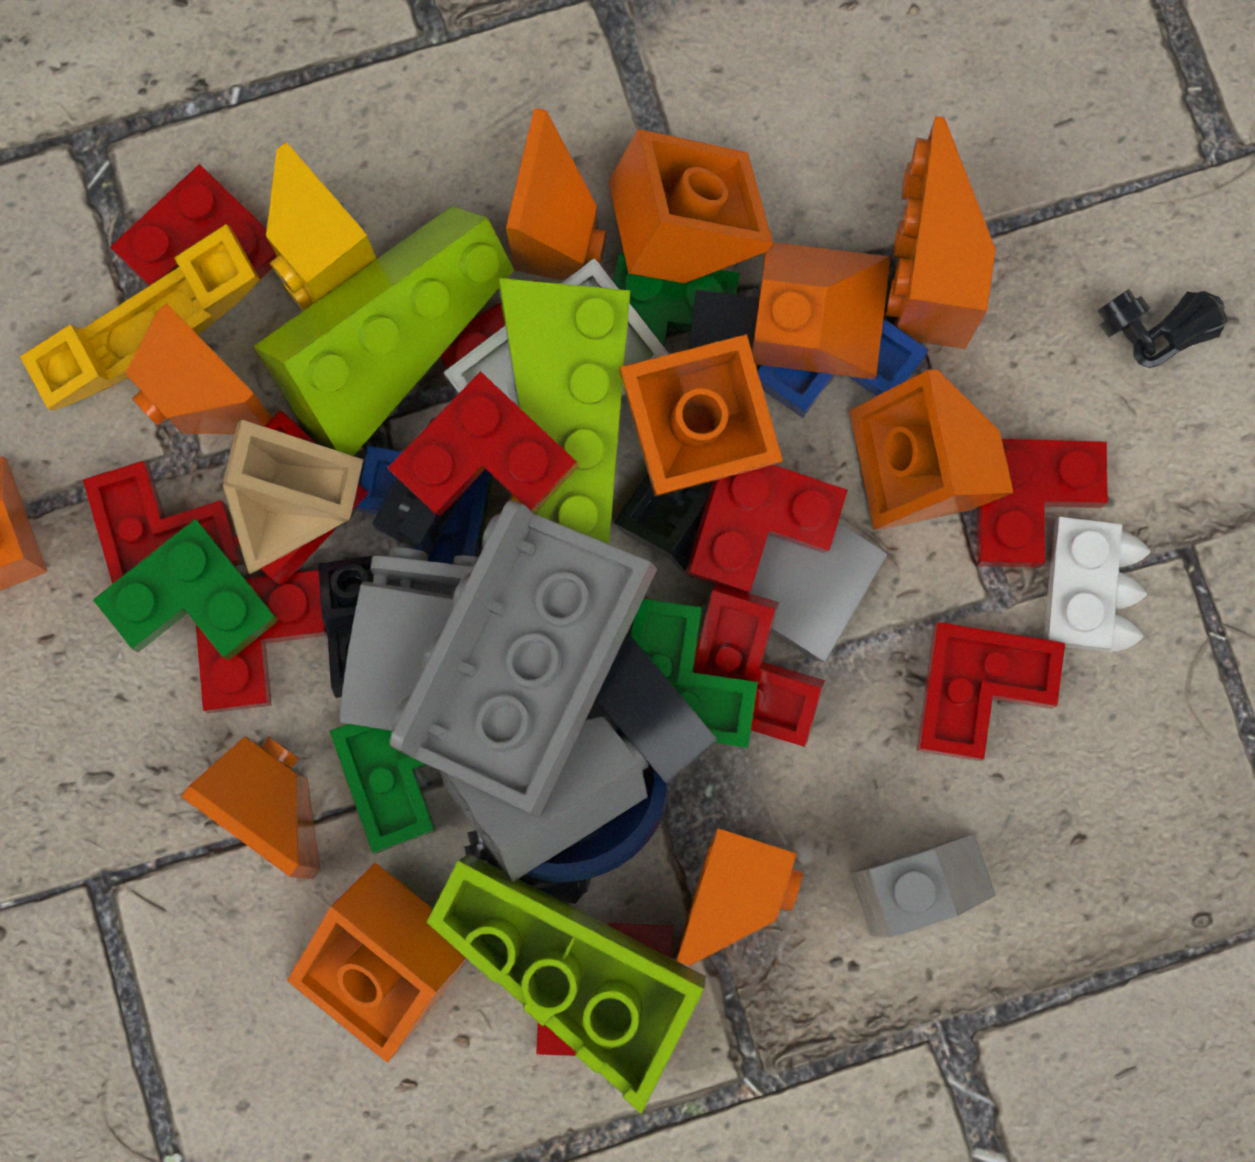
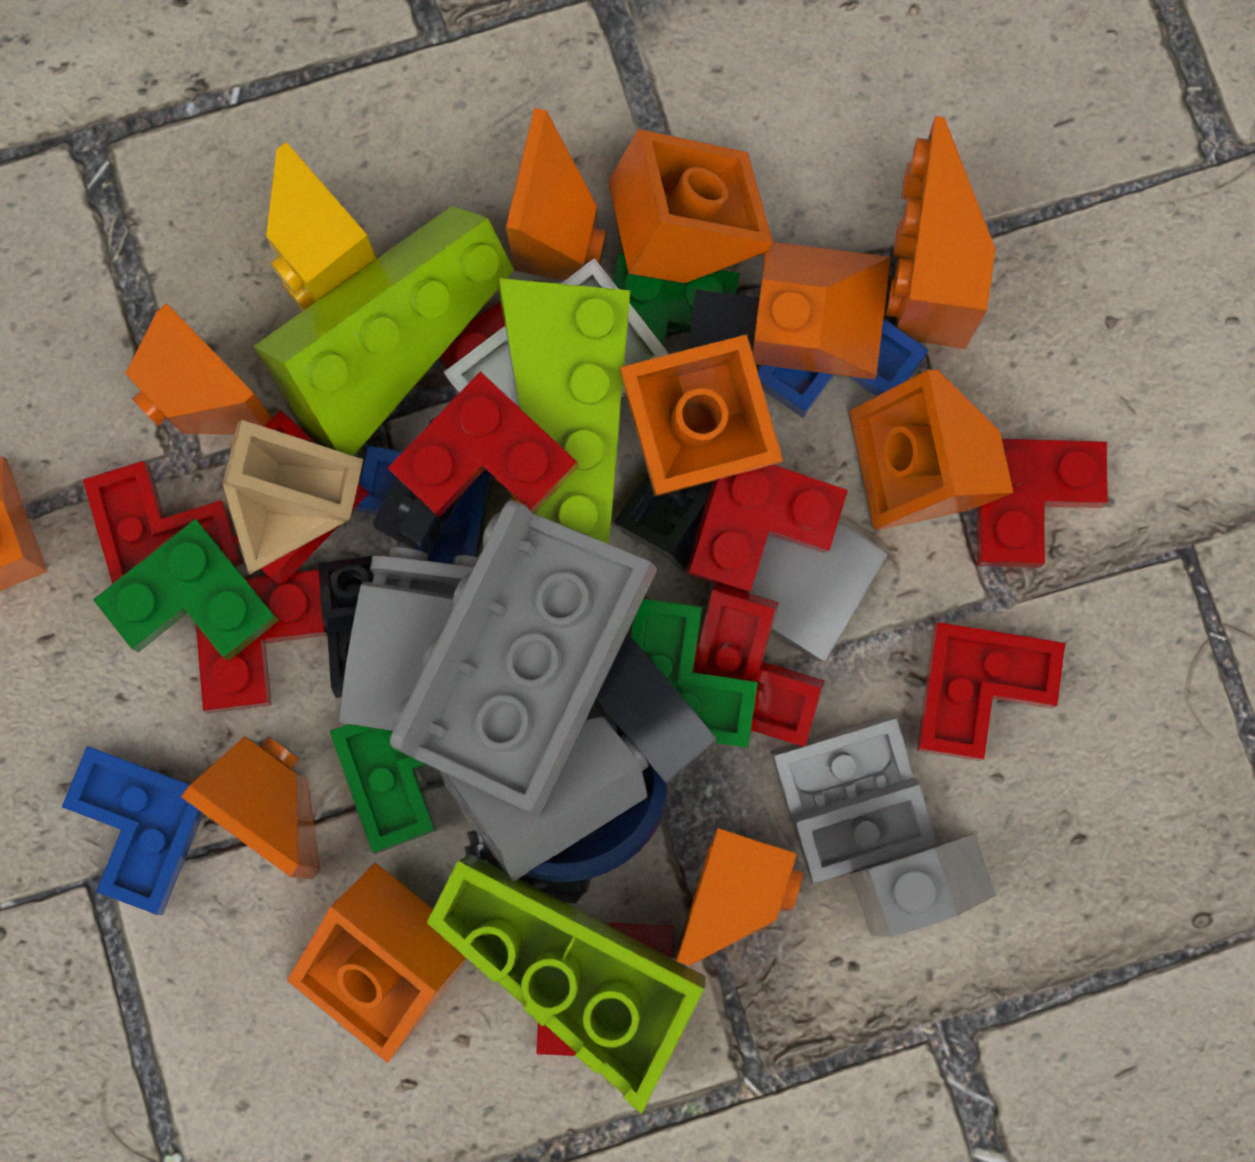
yellow slope [19,224,260,411] -> none
red plate [110,164,277,286] -> none
white plate [1044,517,1151,652] -> none
black piece [1098,289,1227,368] -> none
none -> blue plate [62,746,204,915]
none -> light grey slope [770,714,937,884]

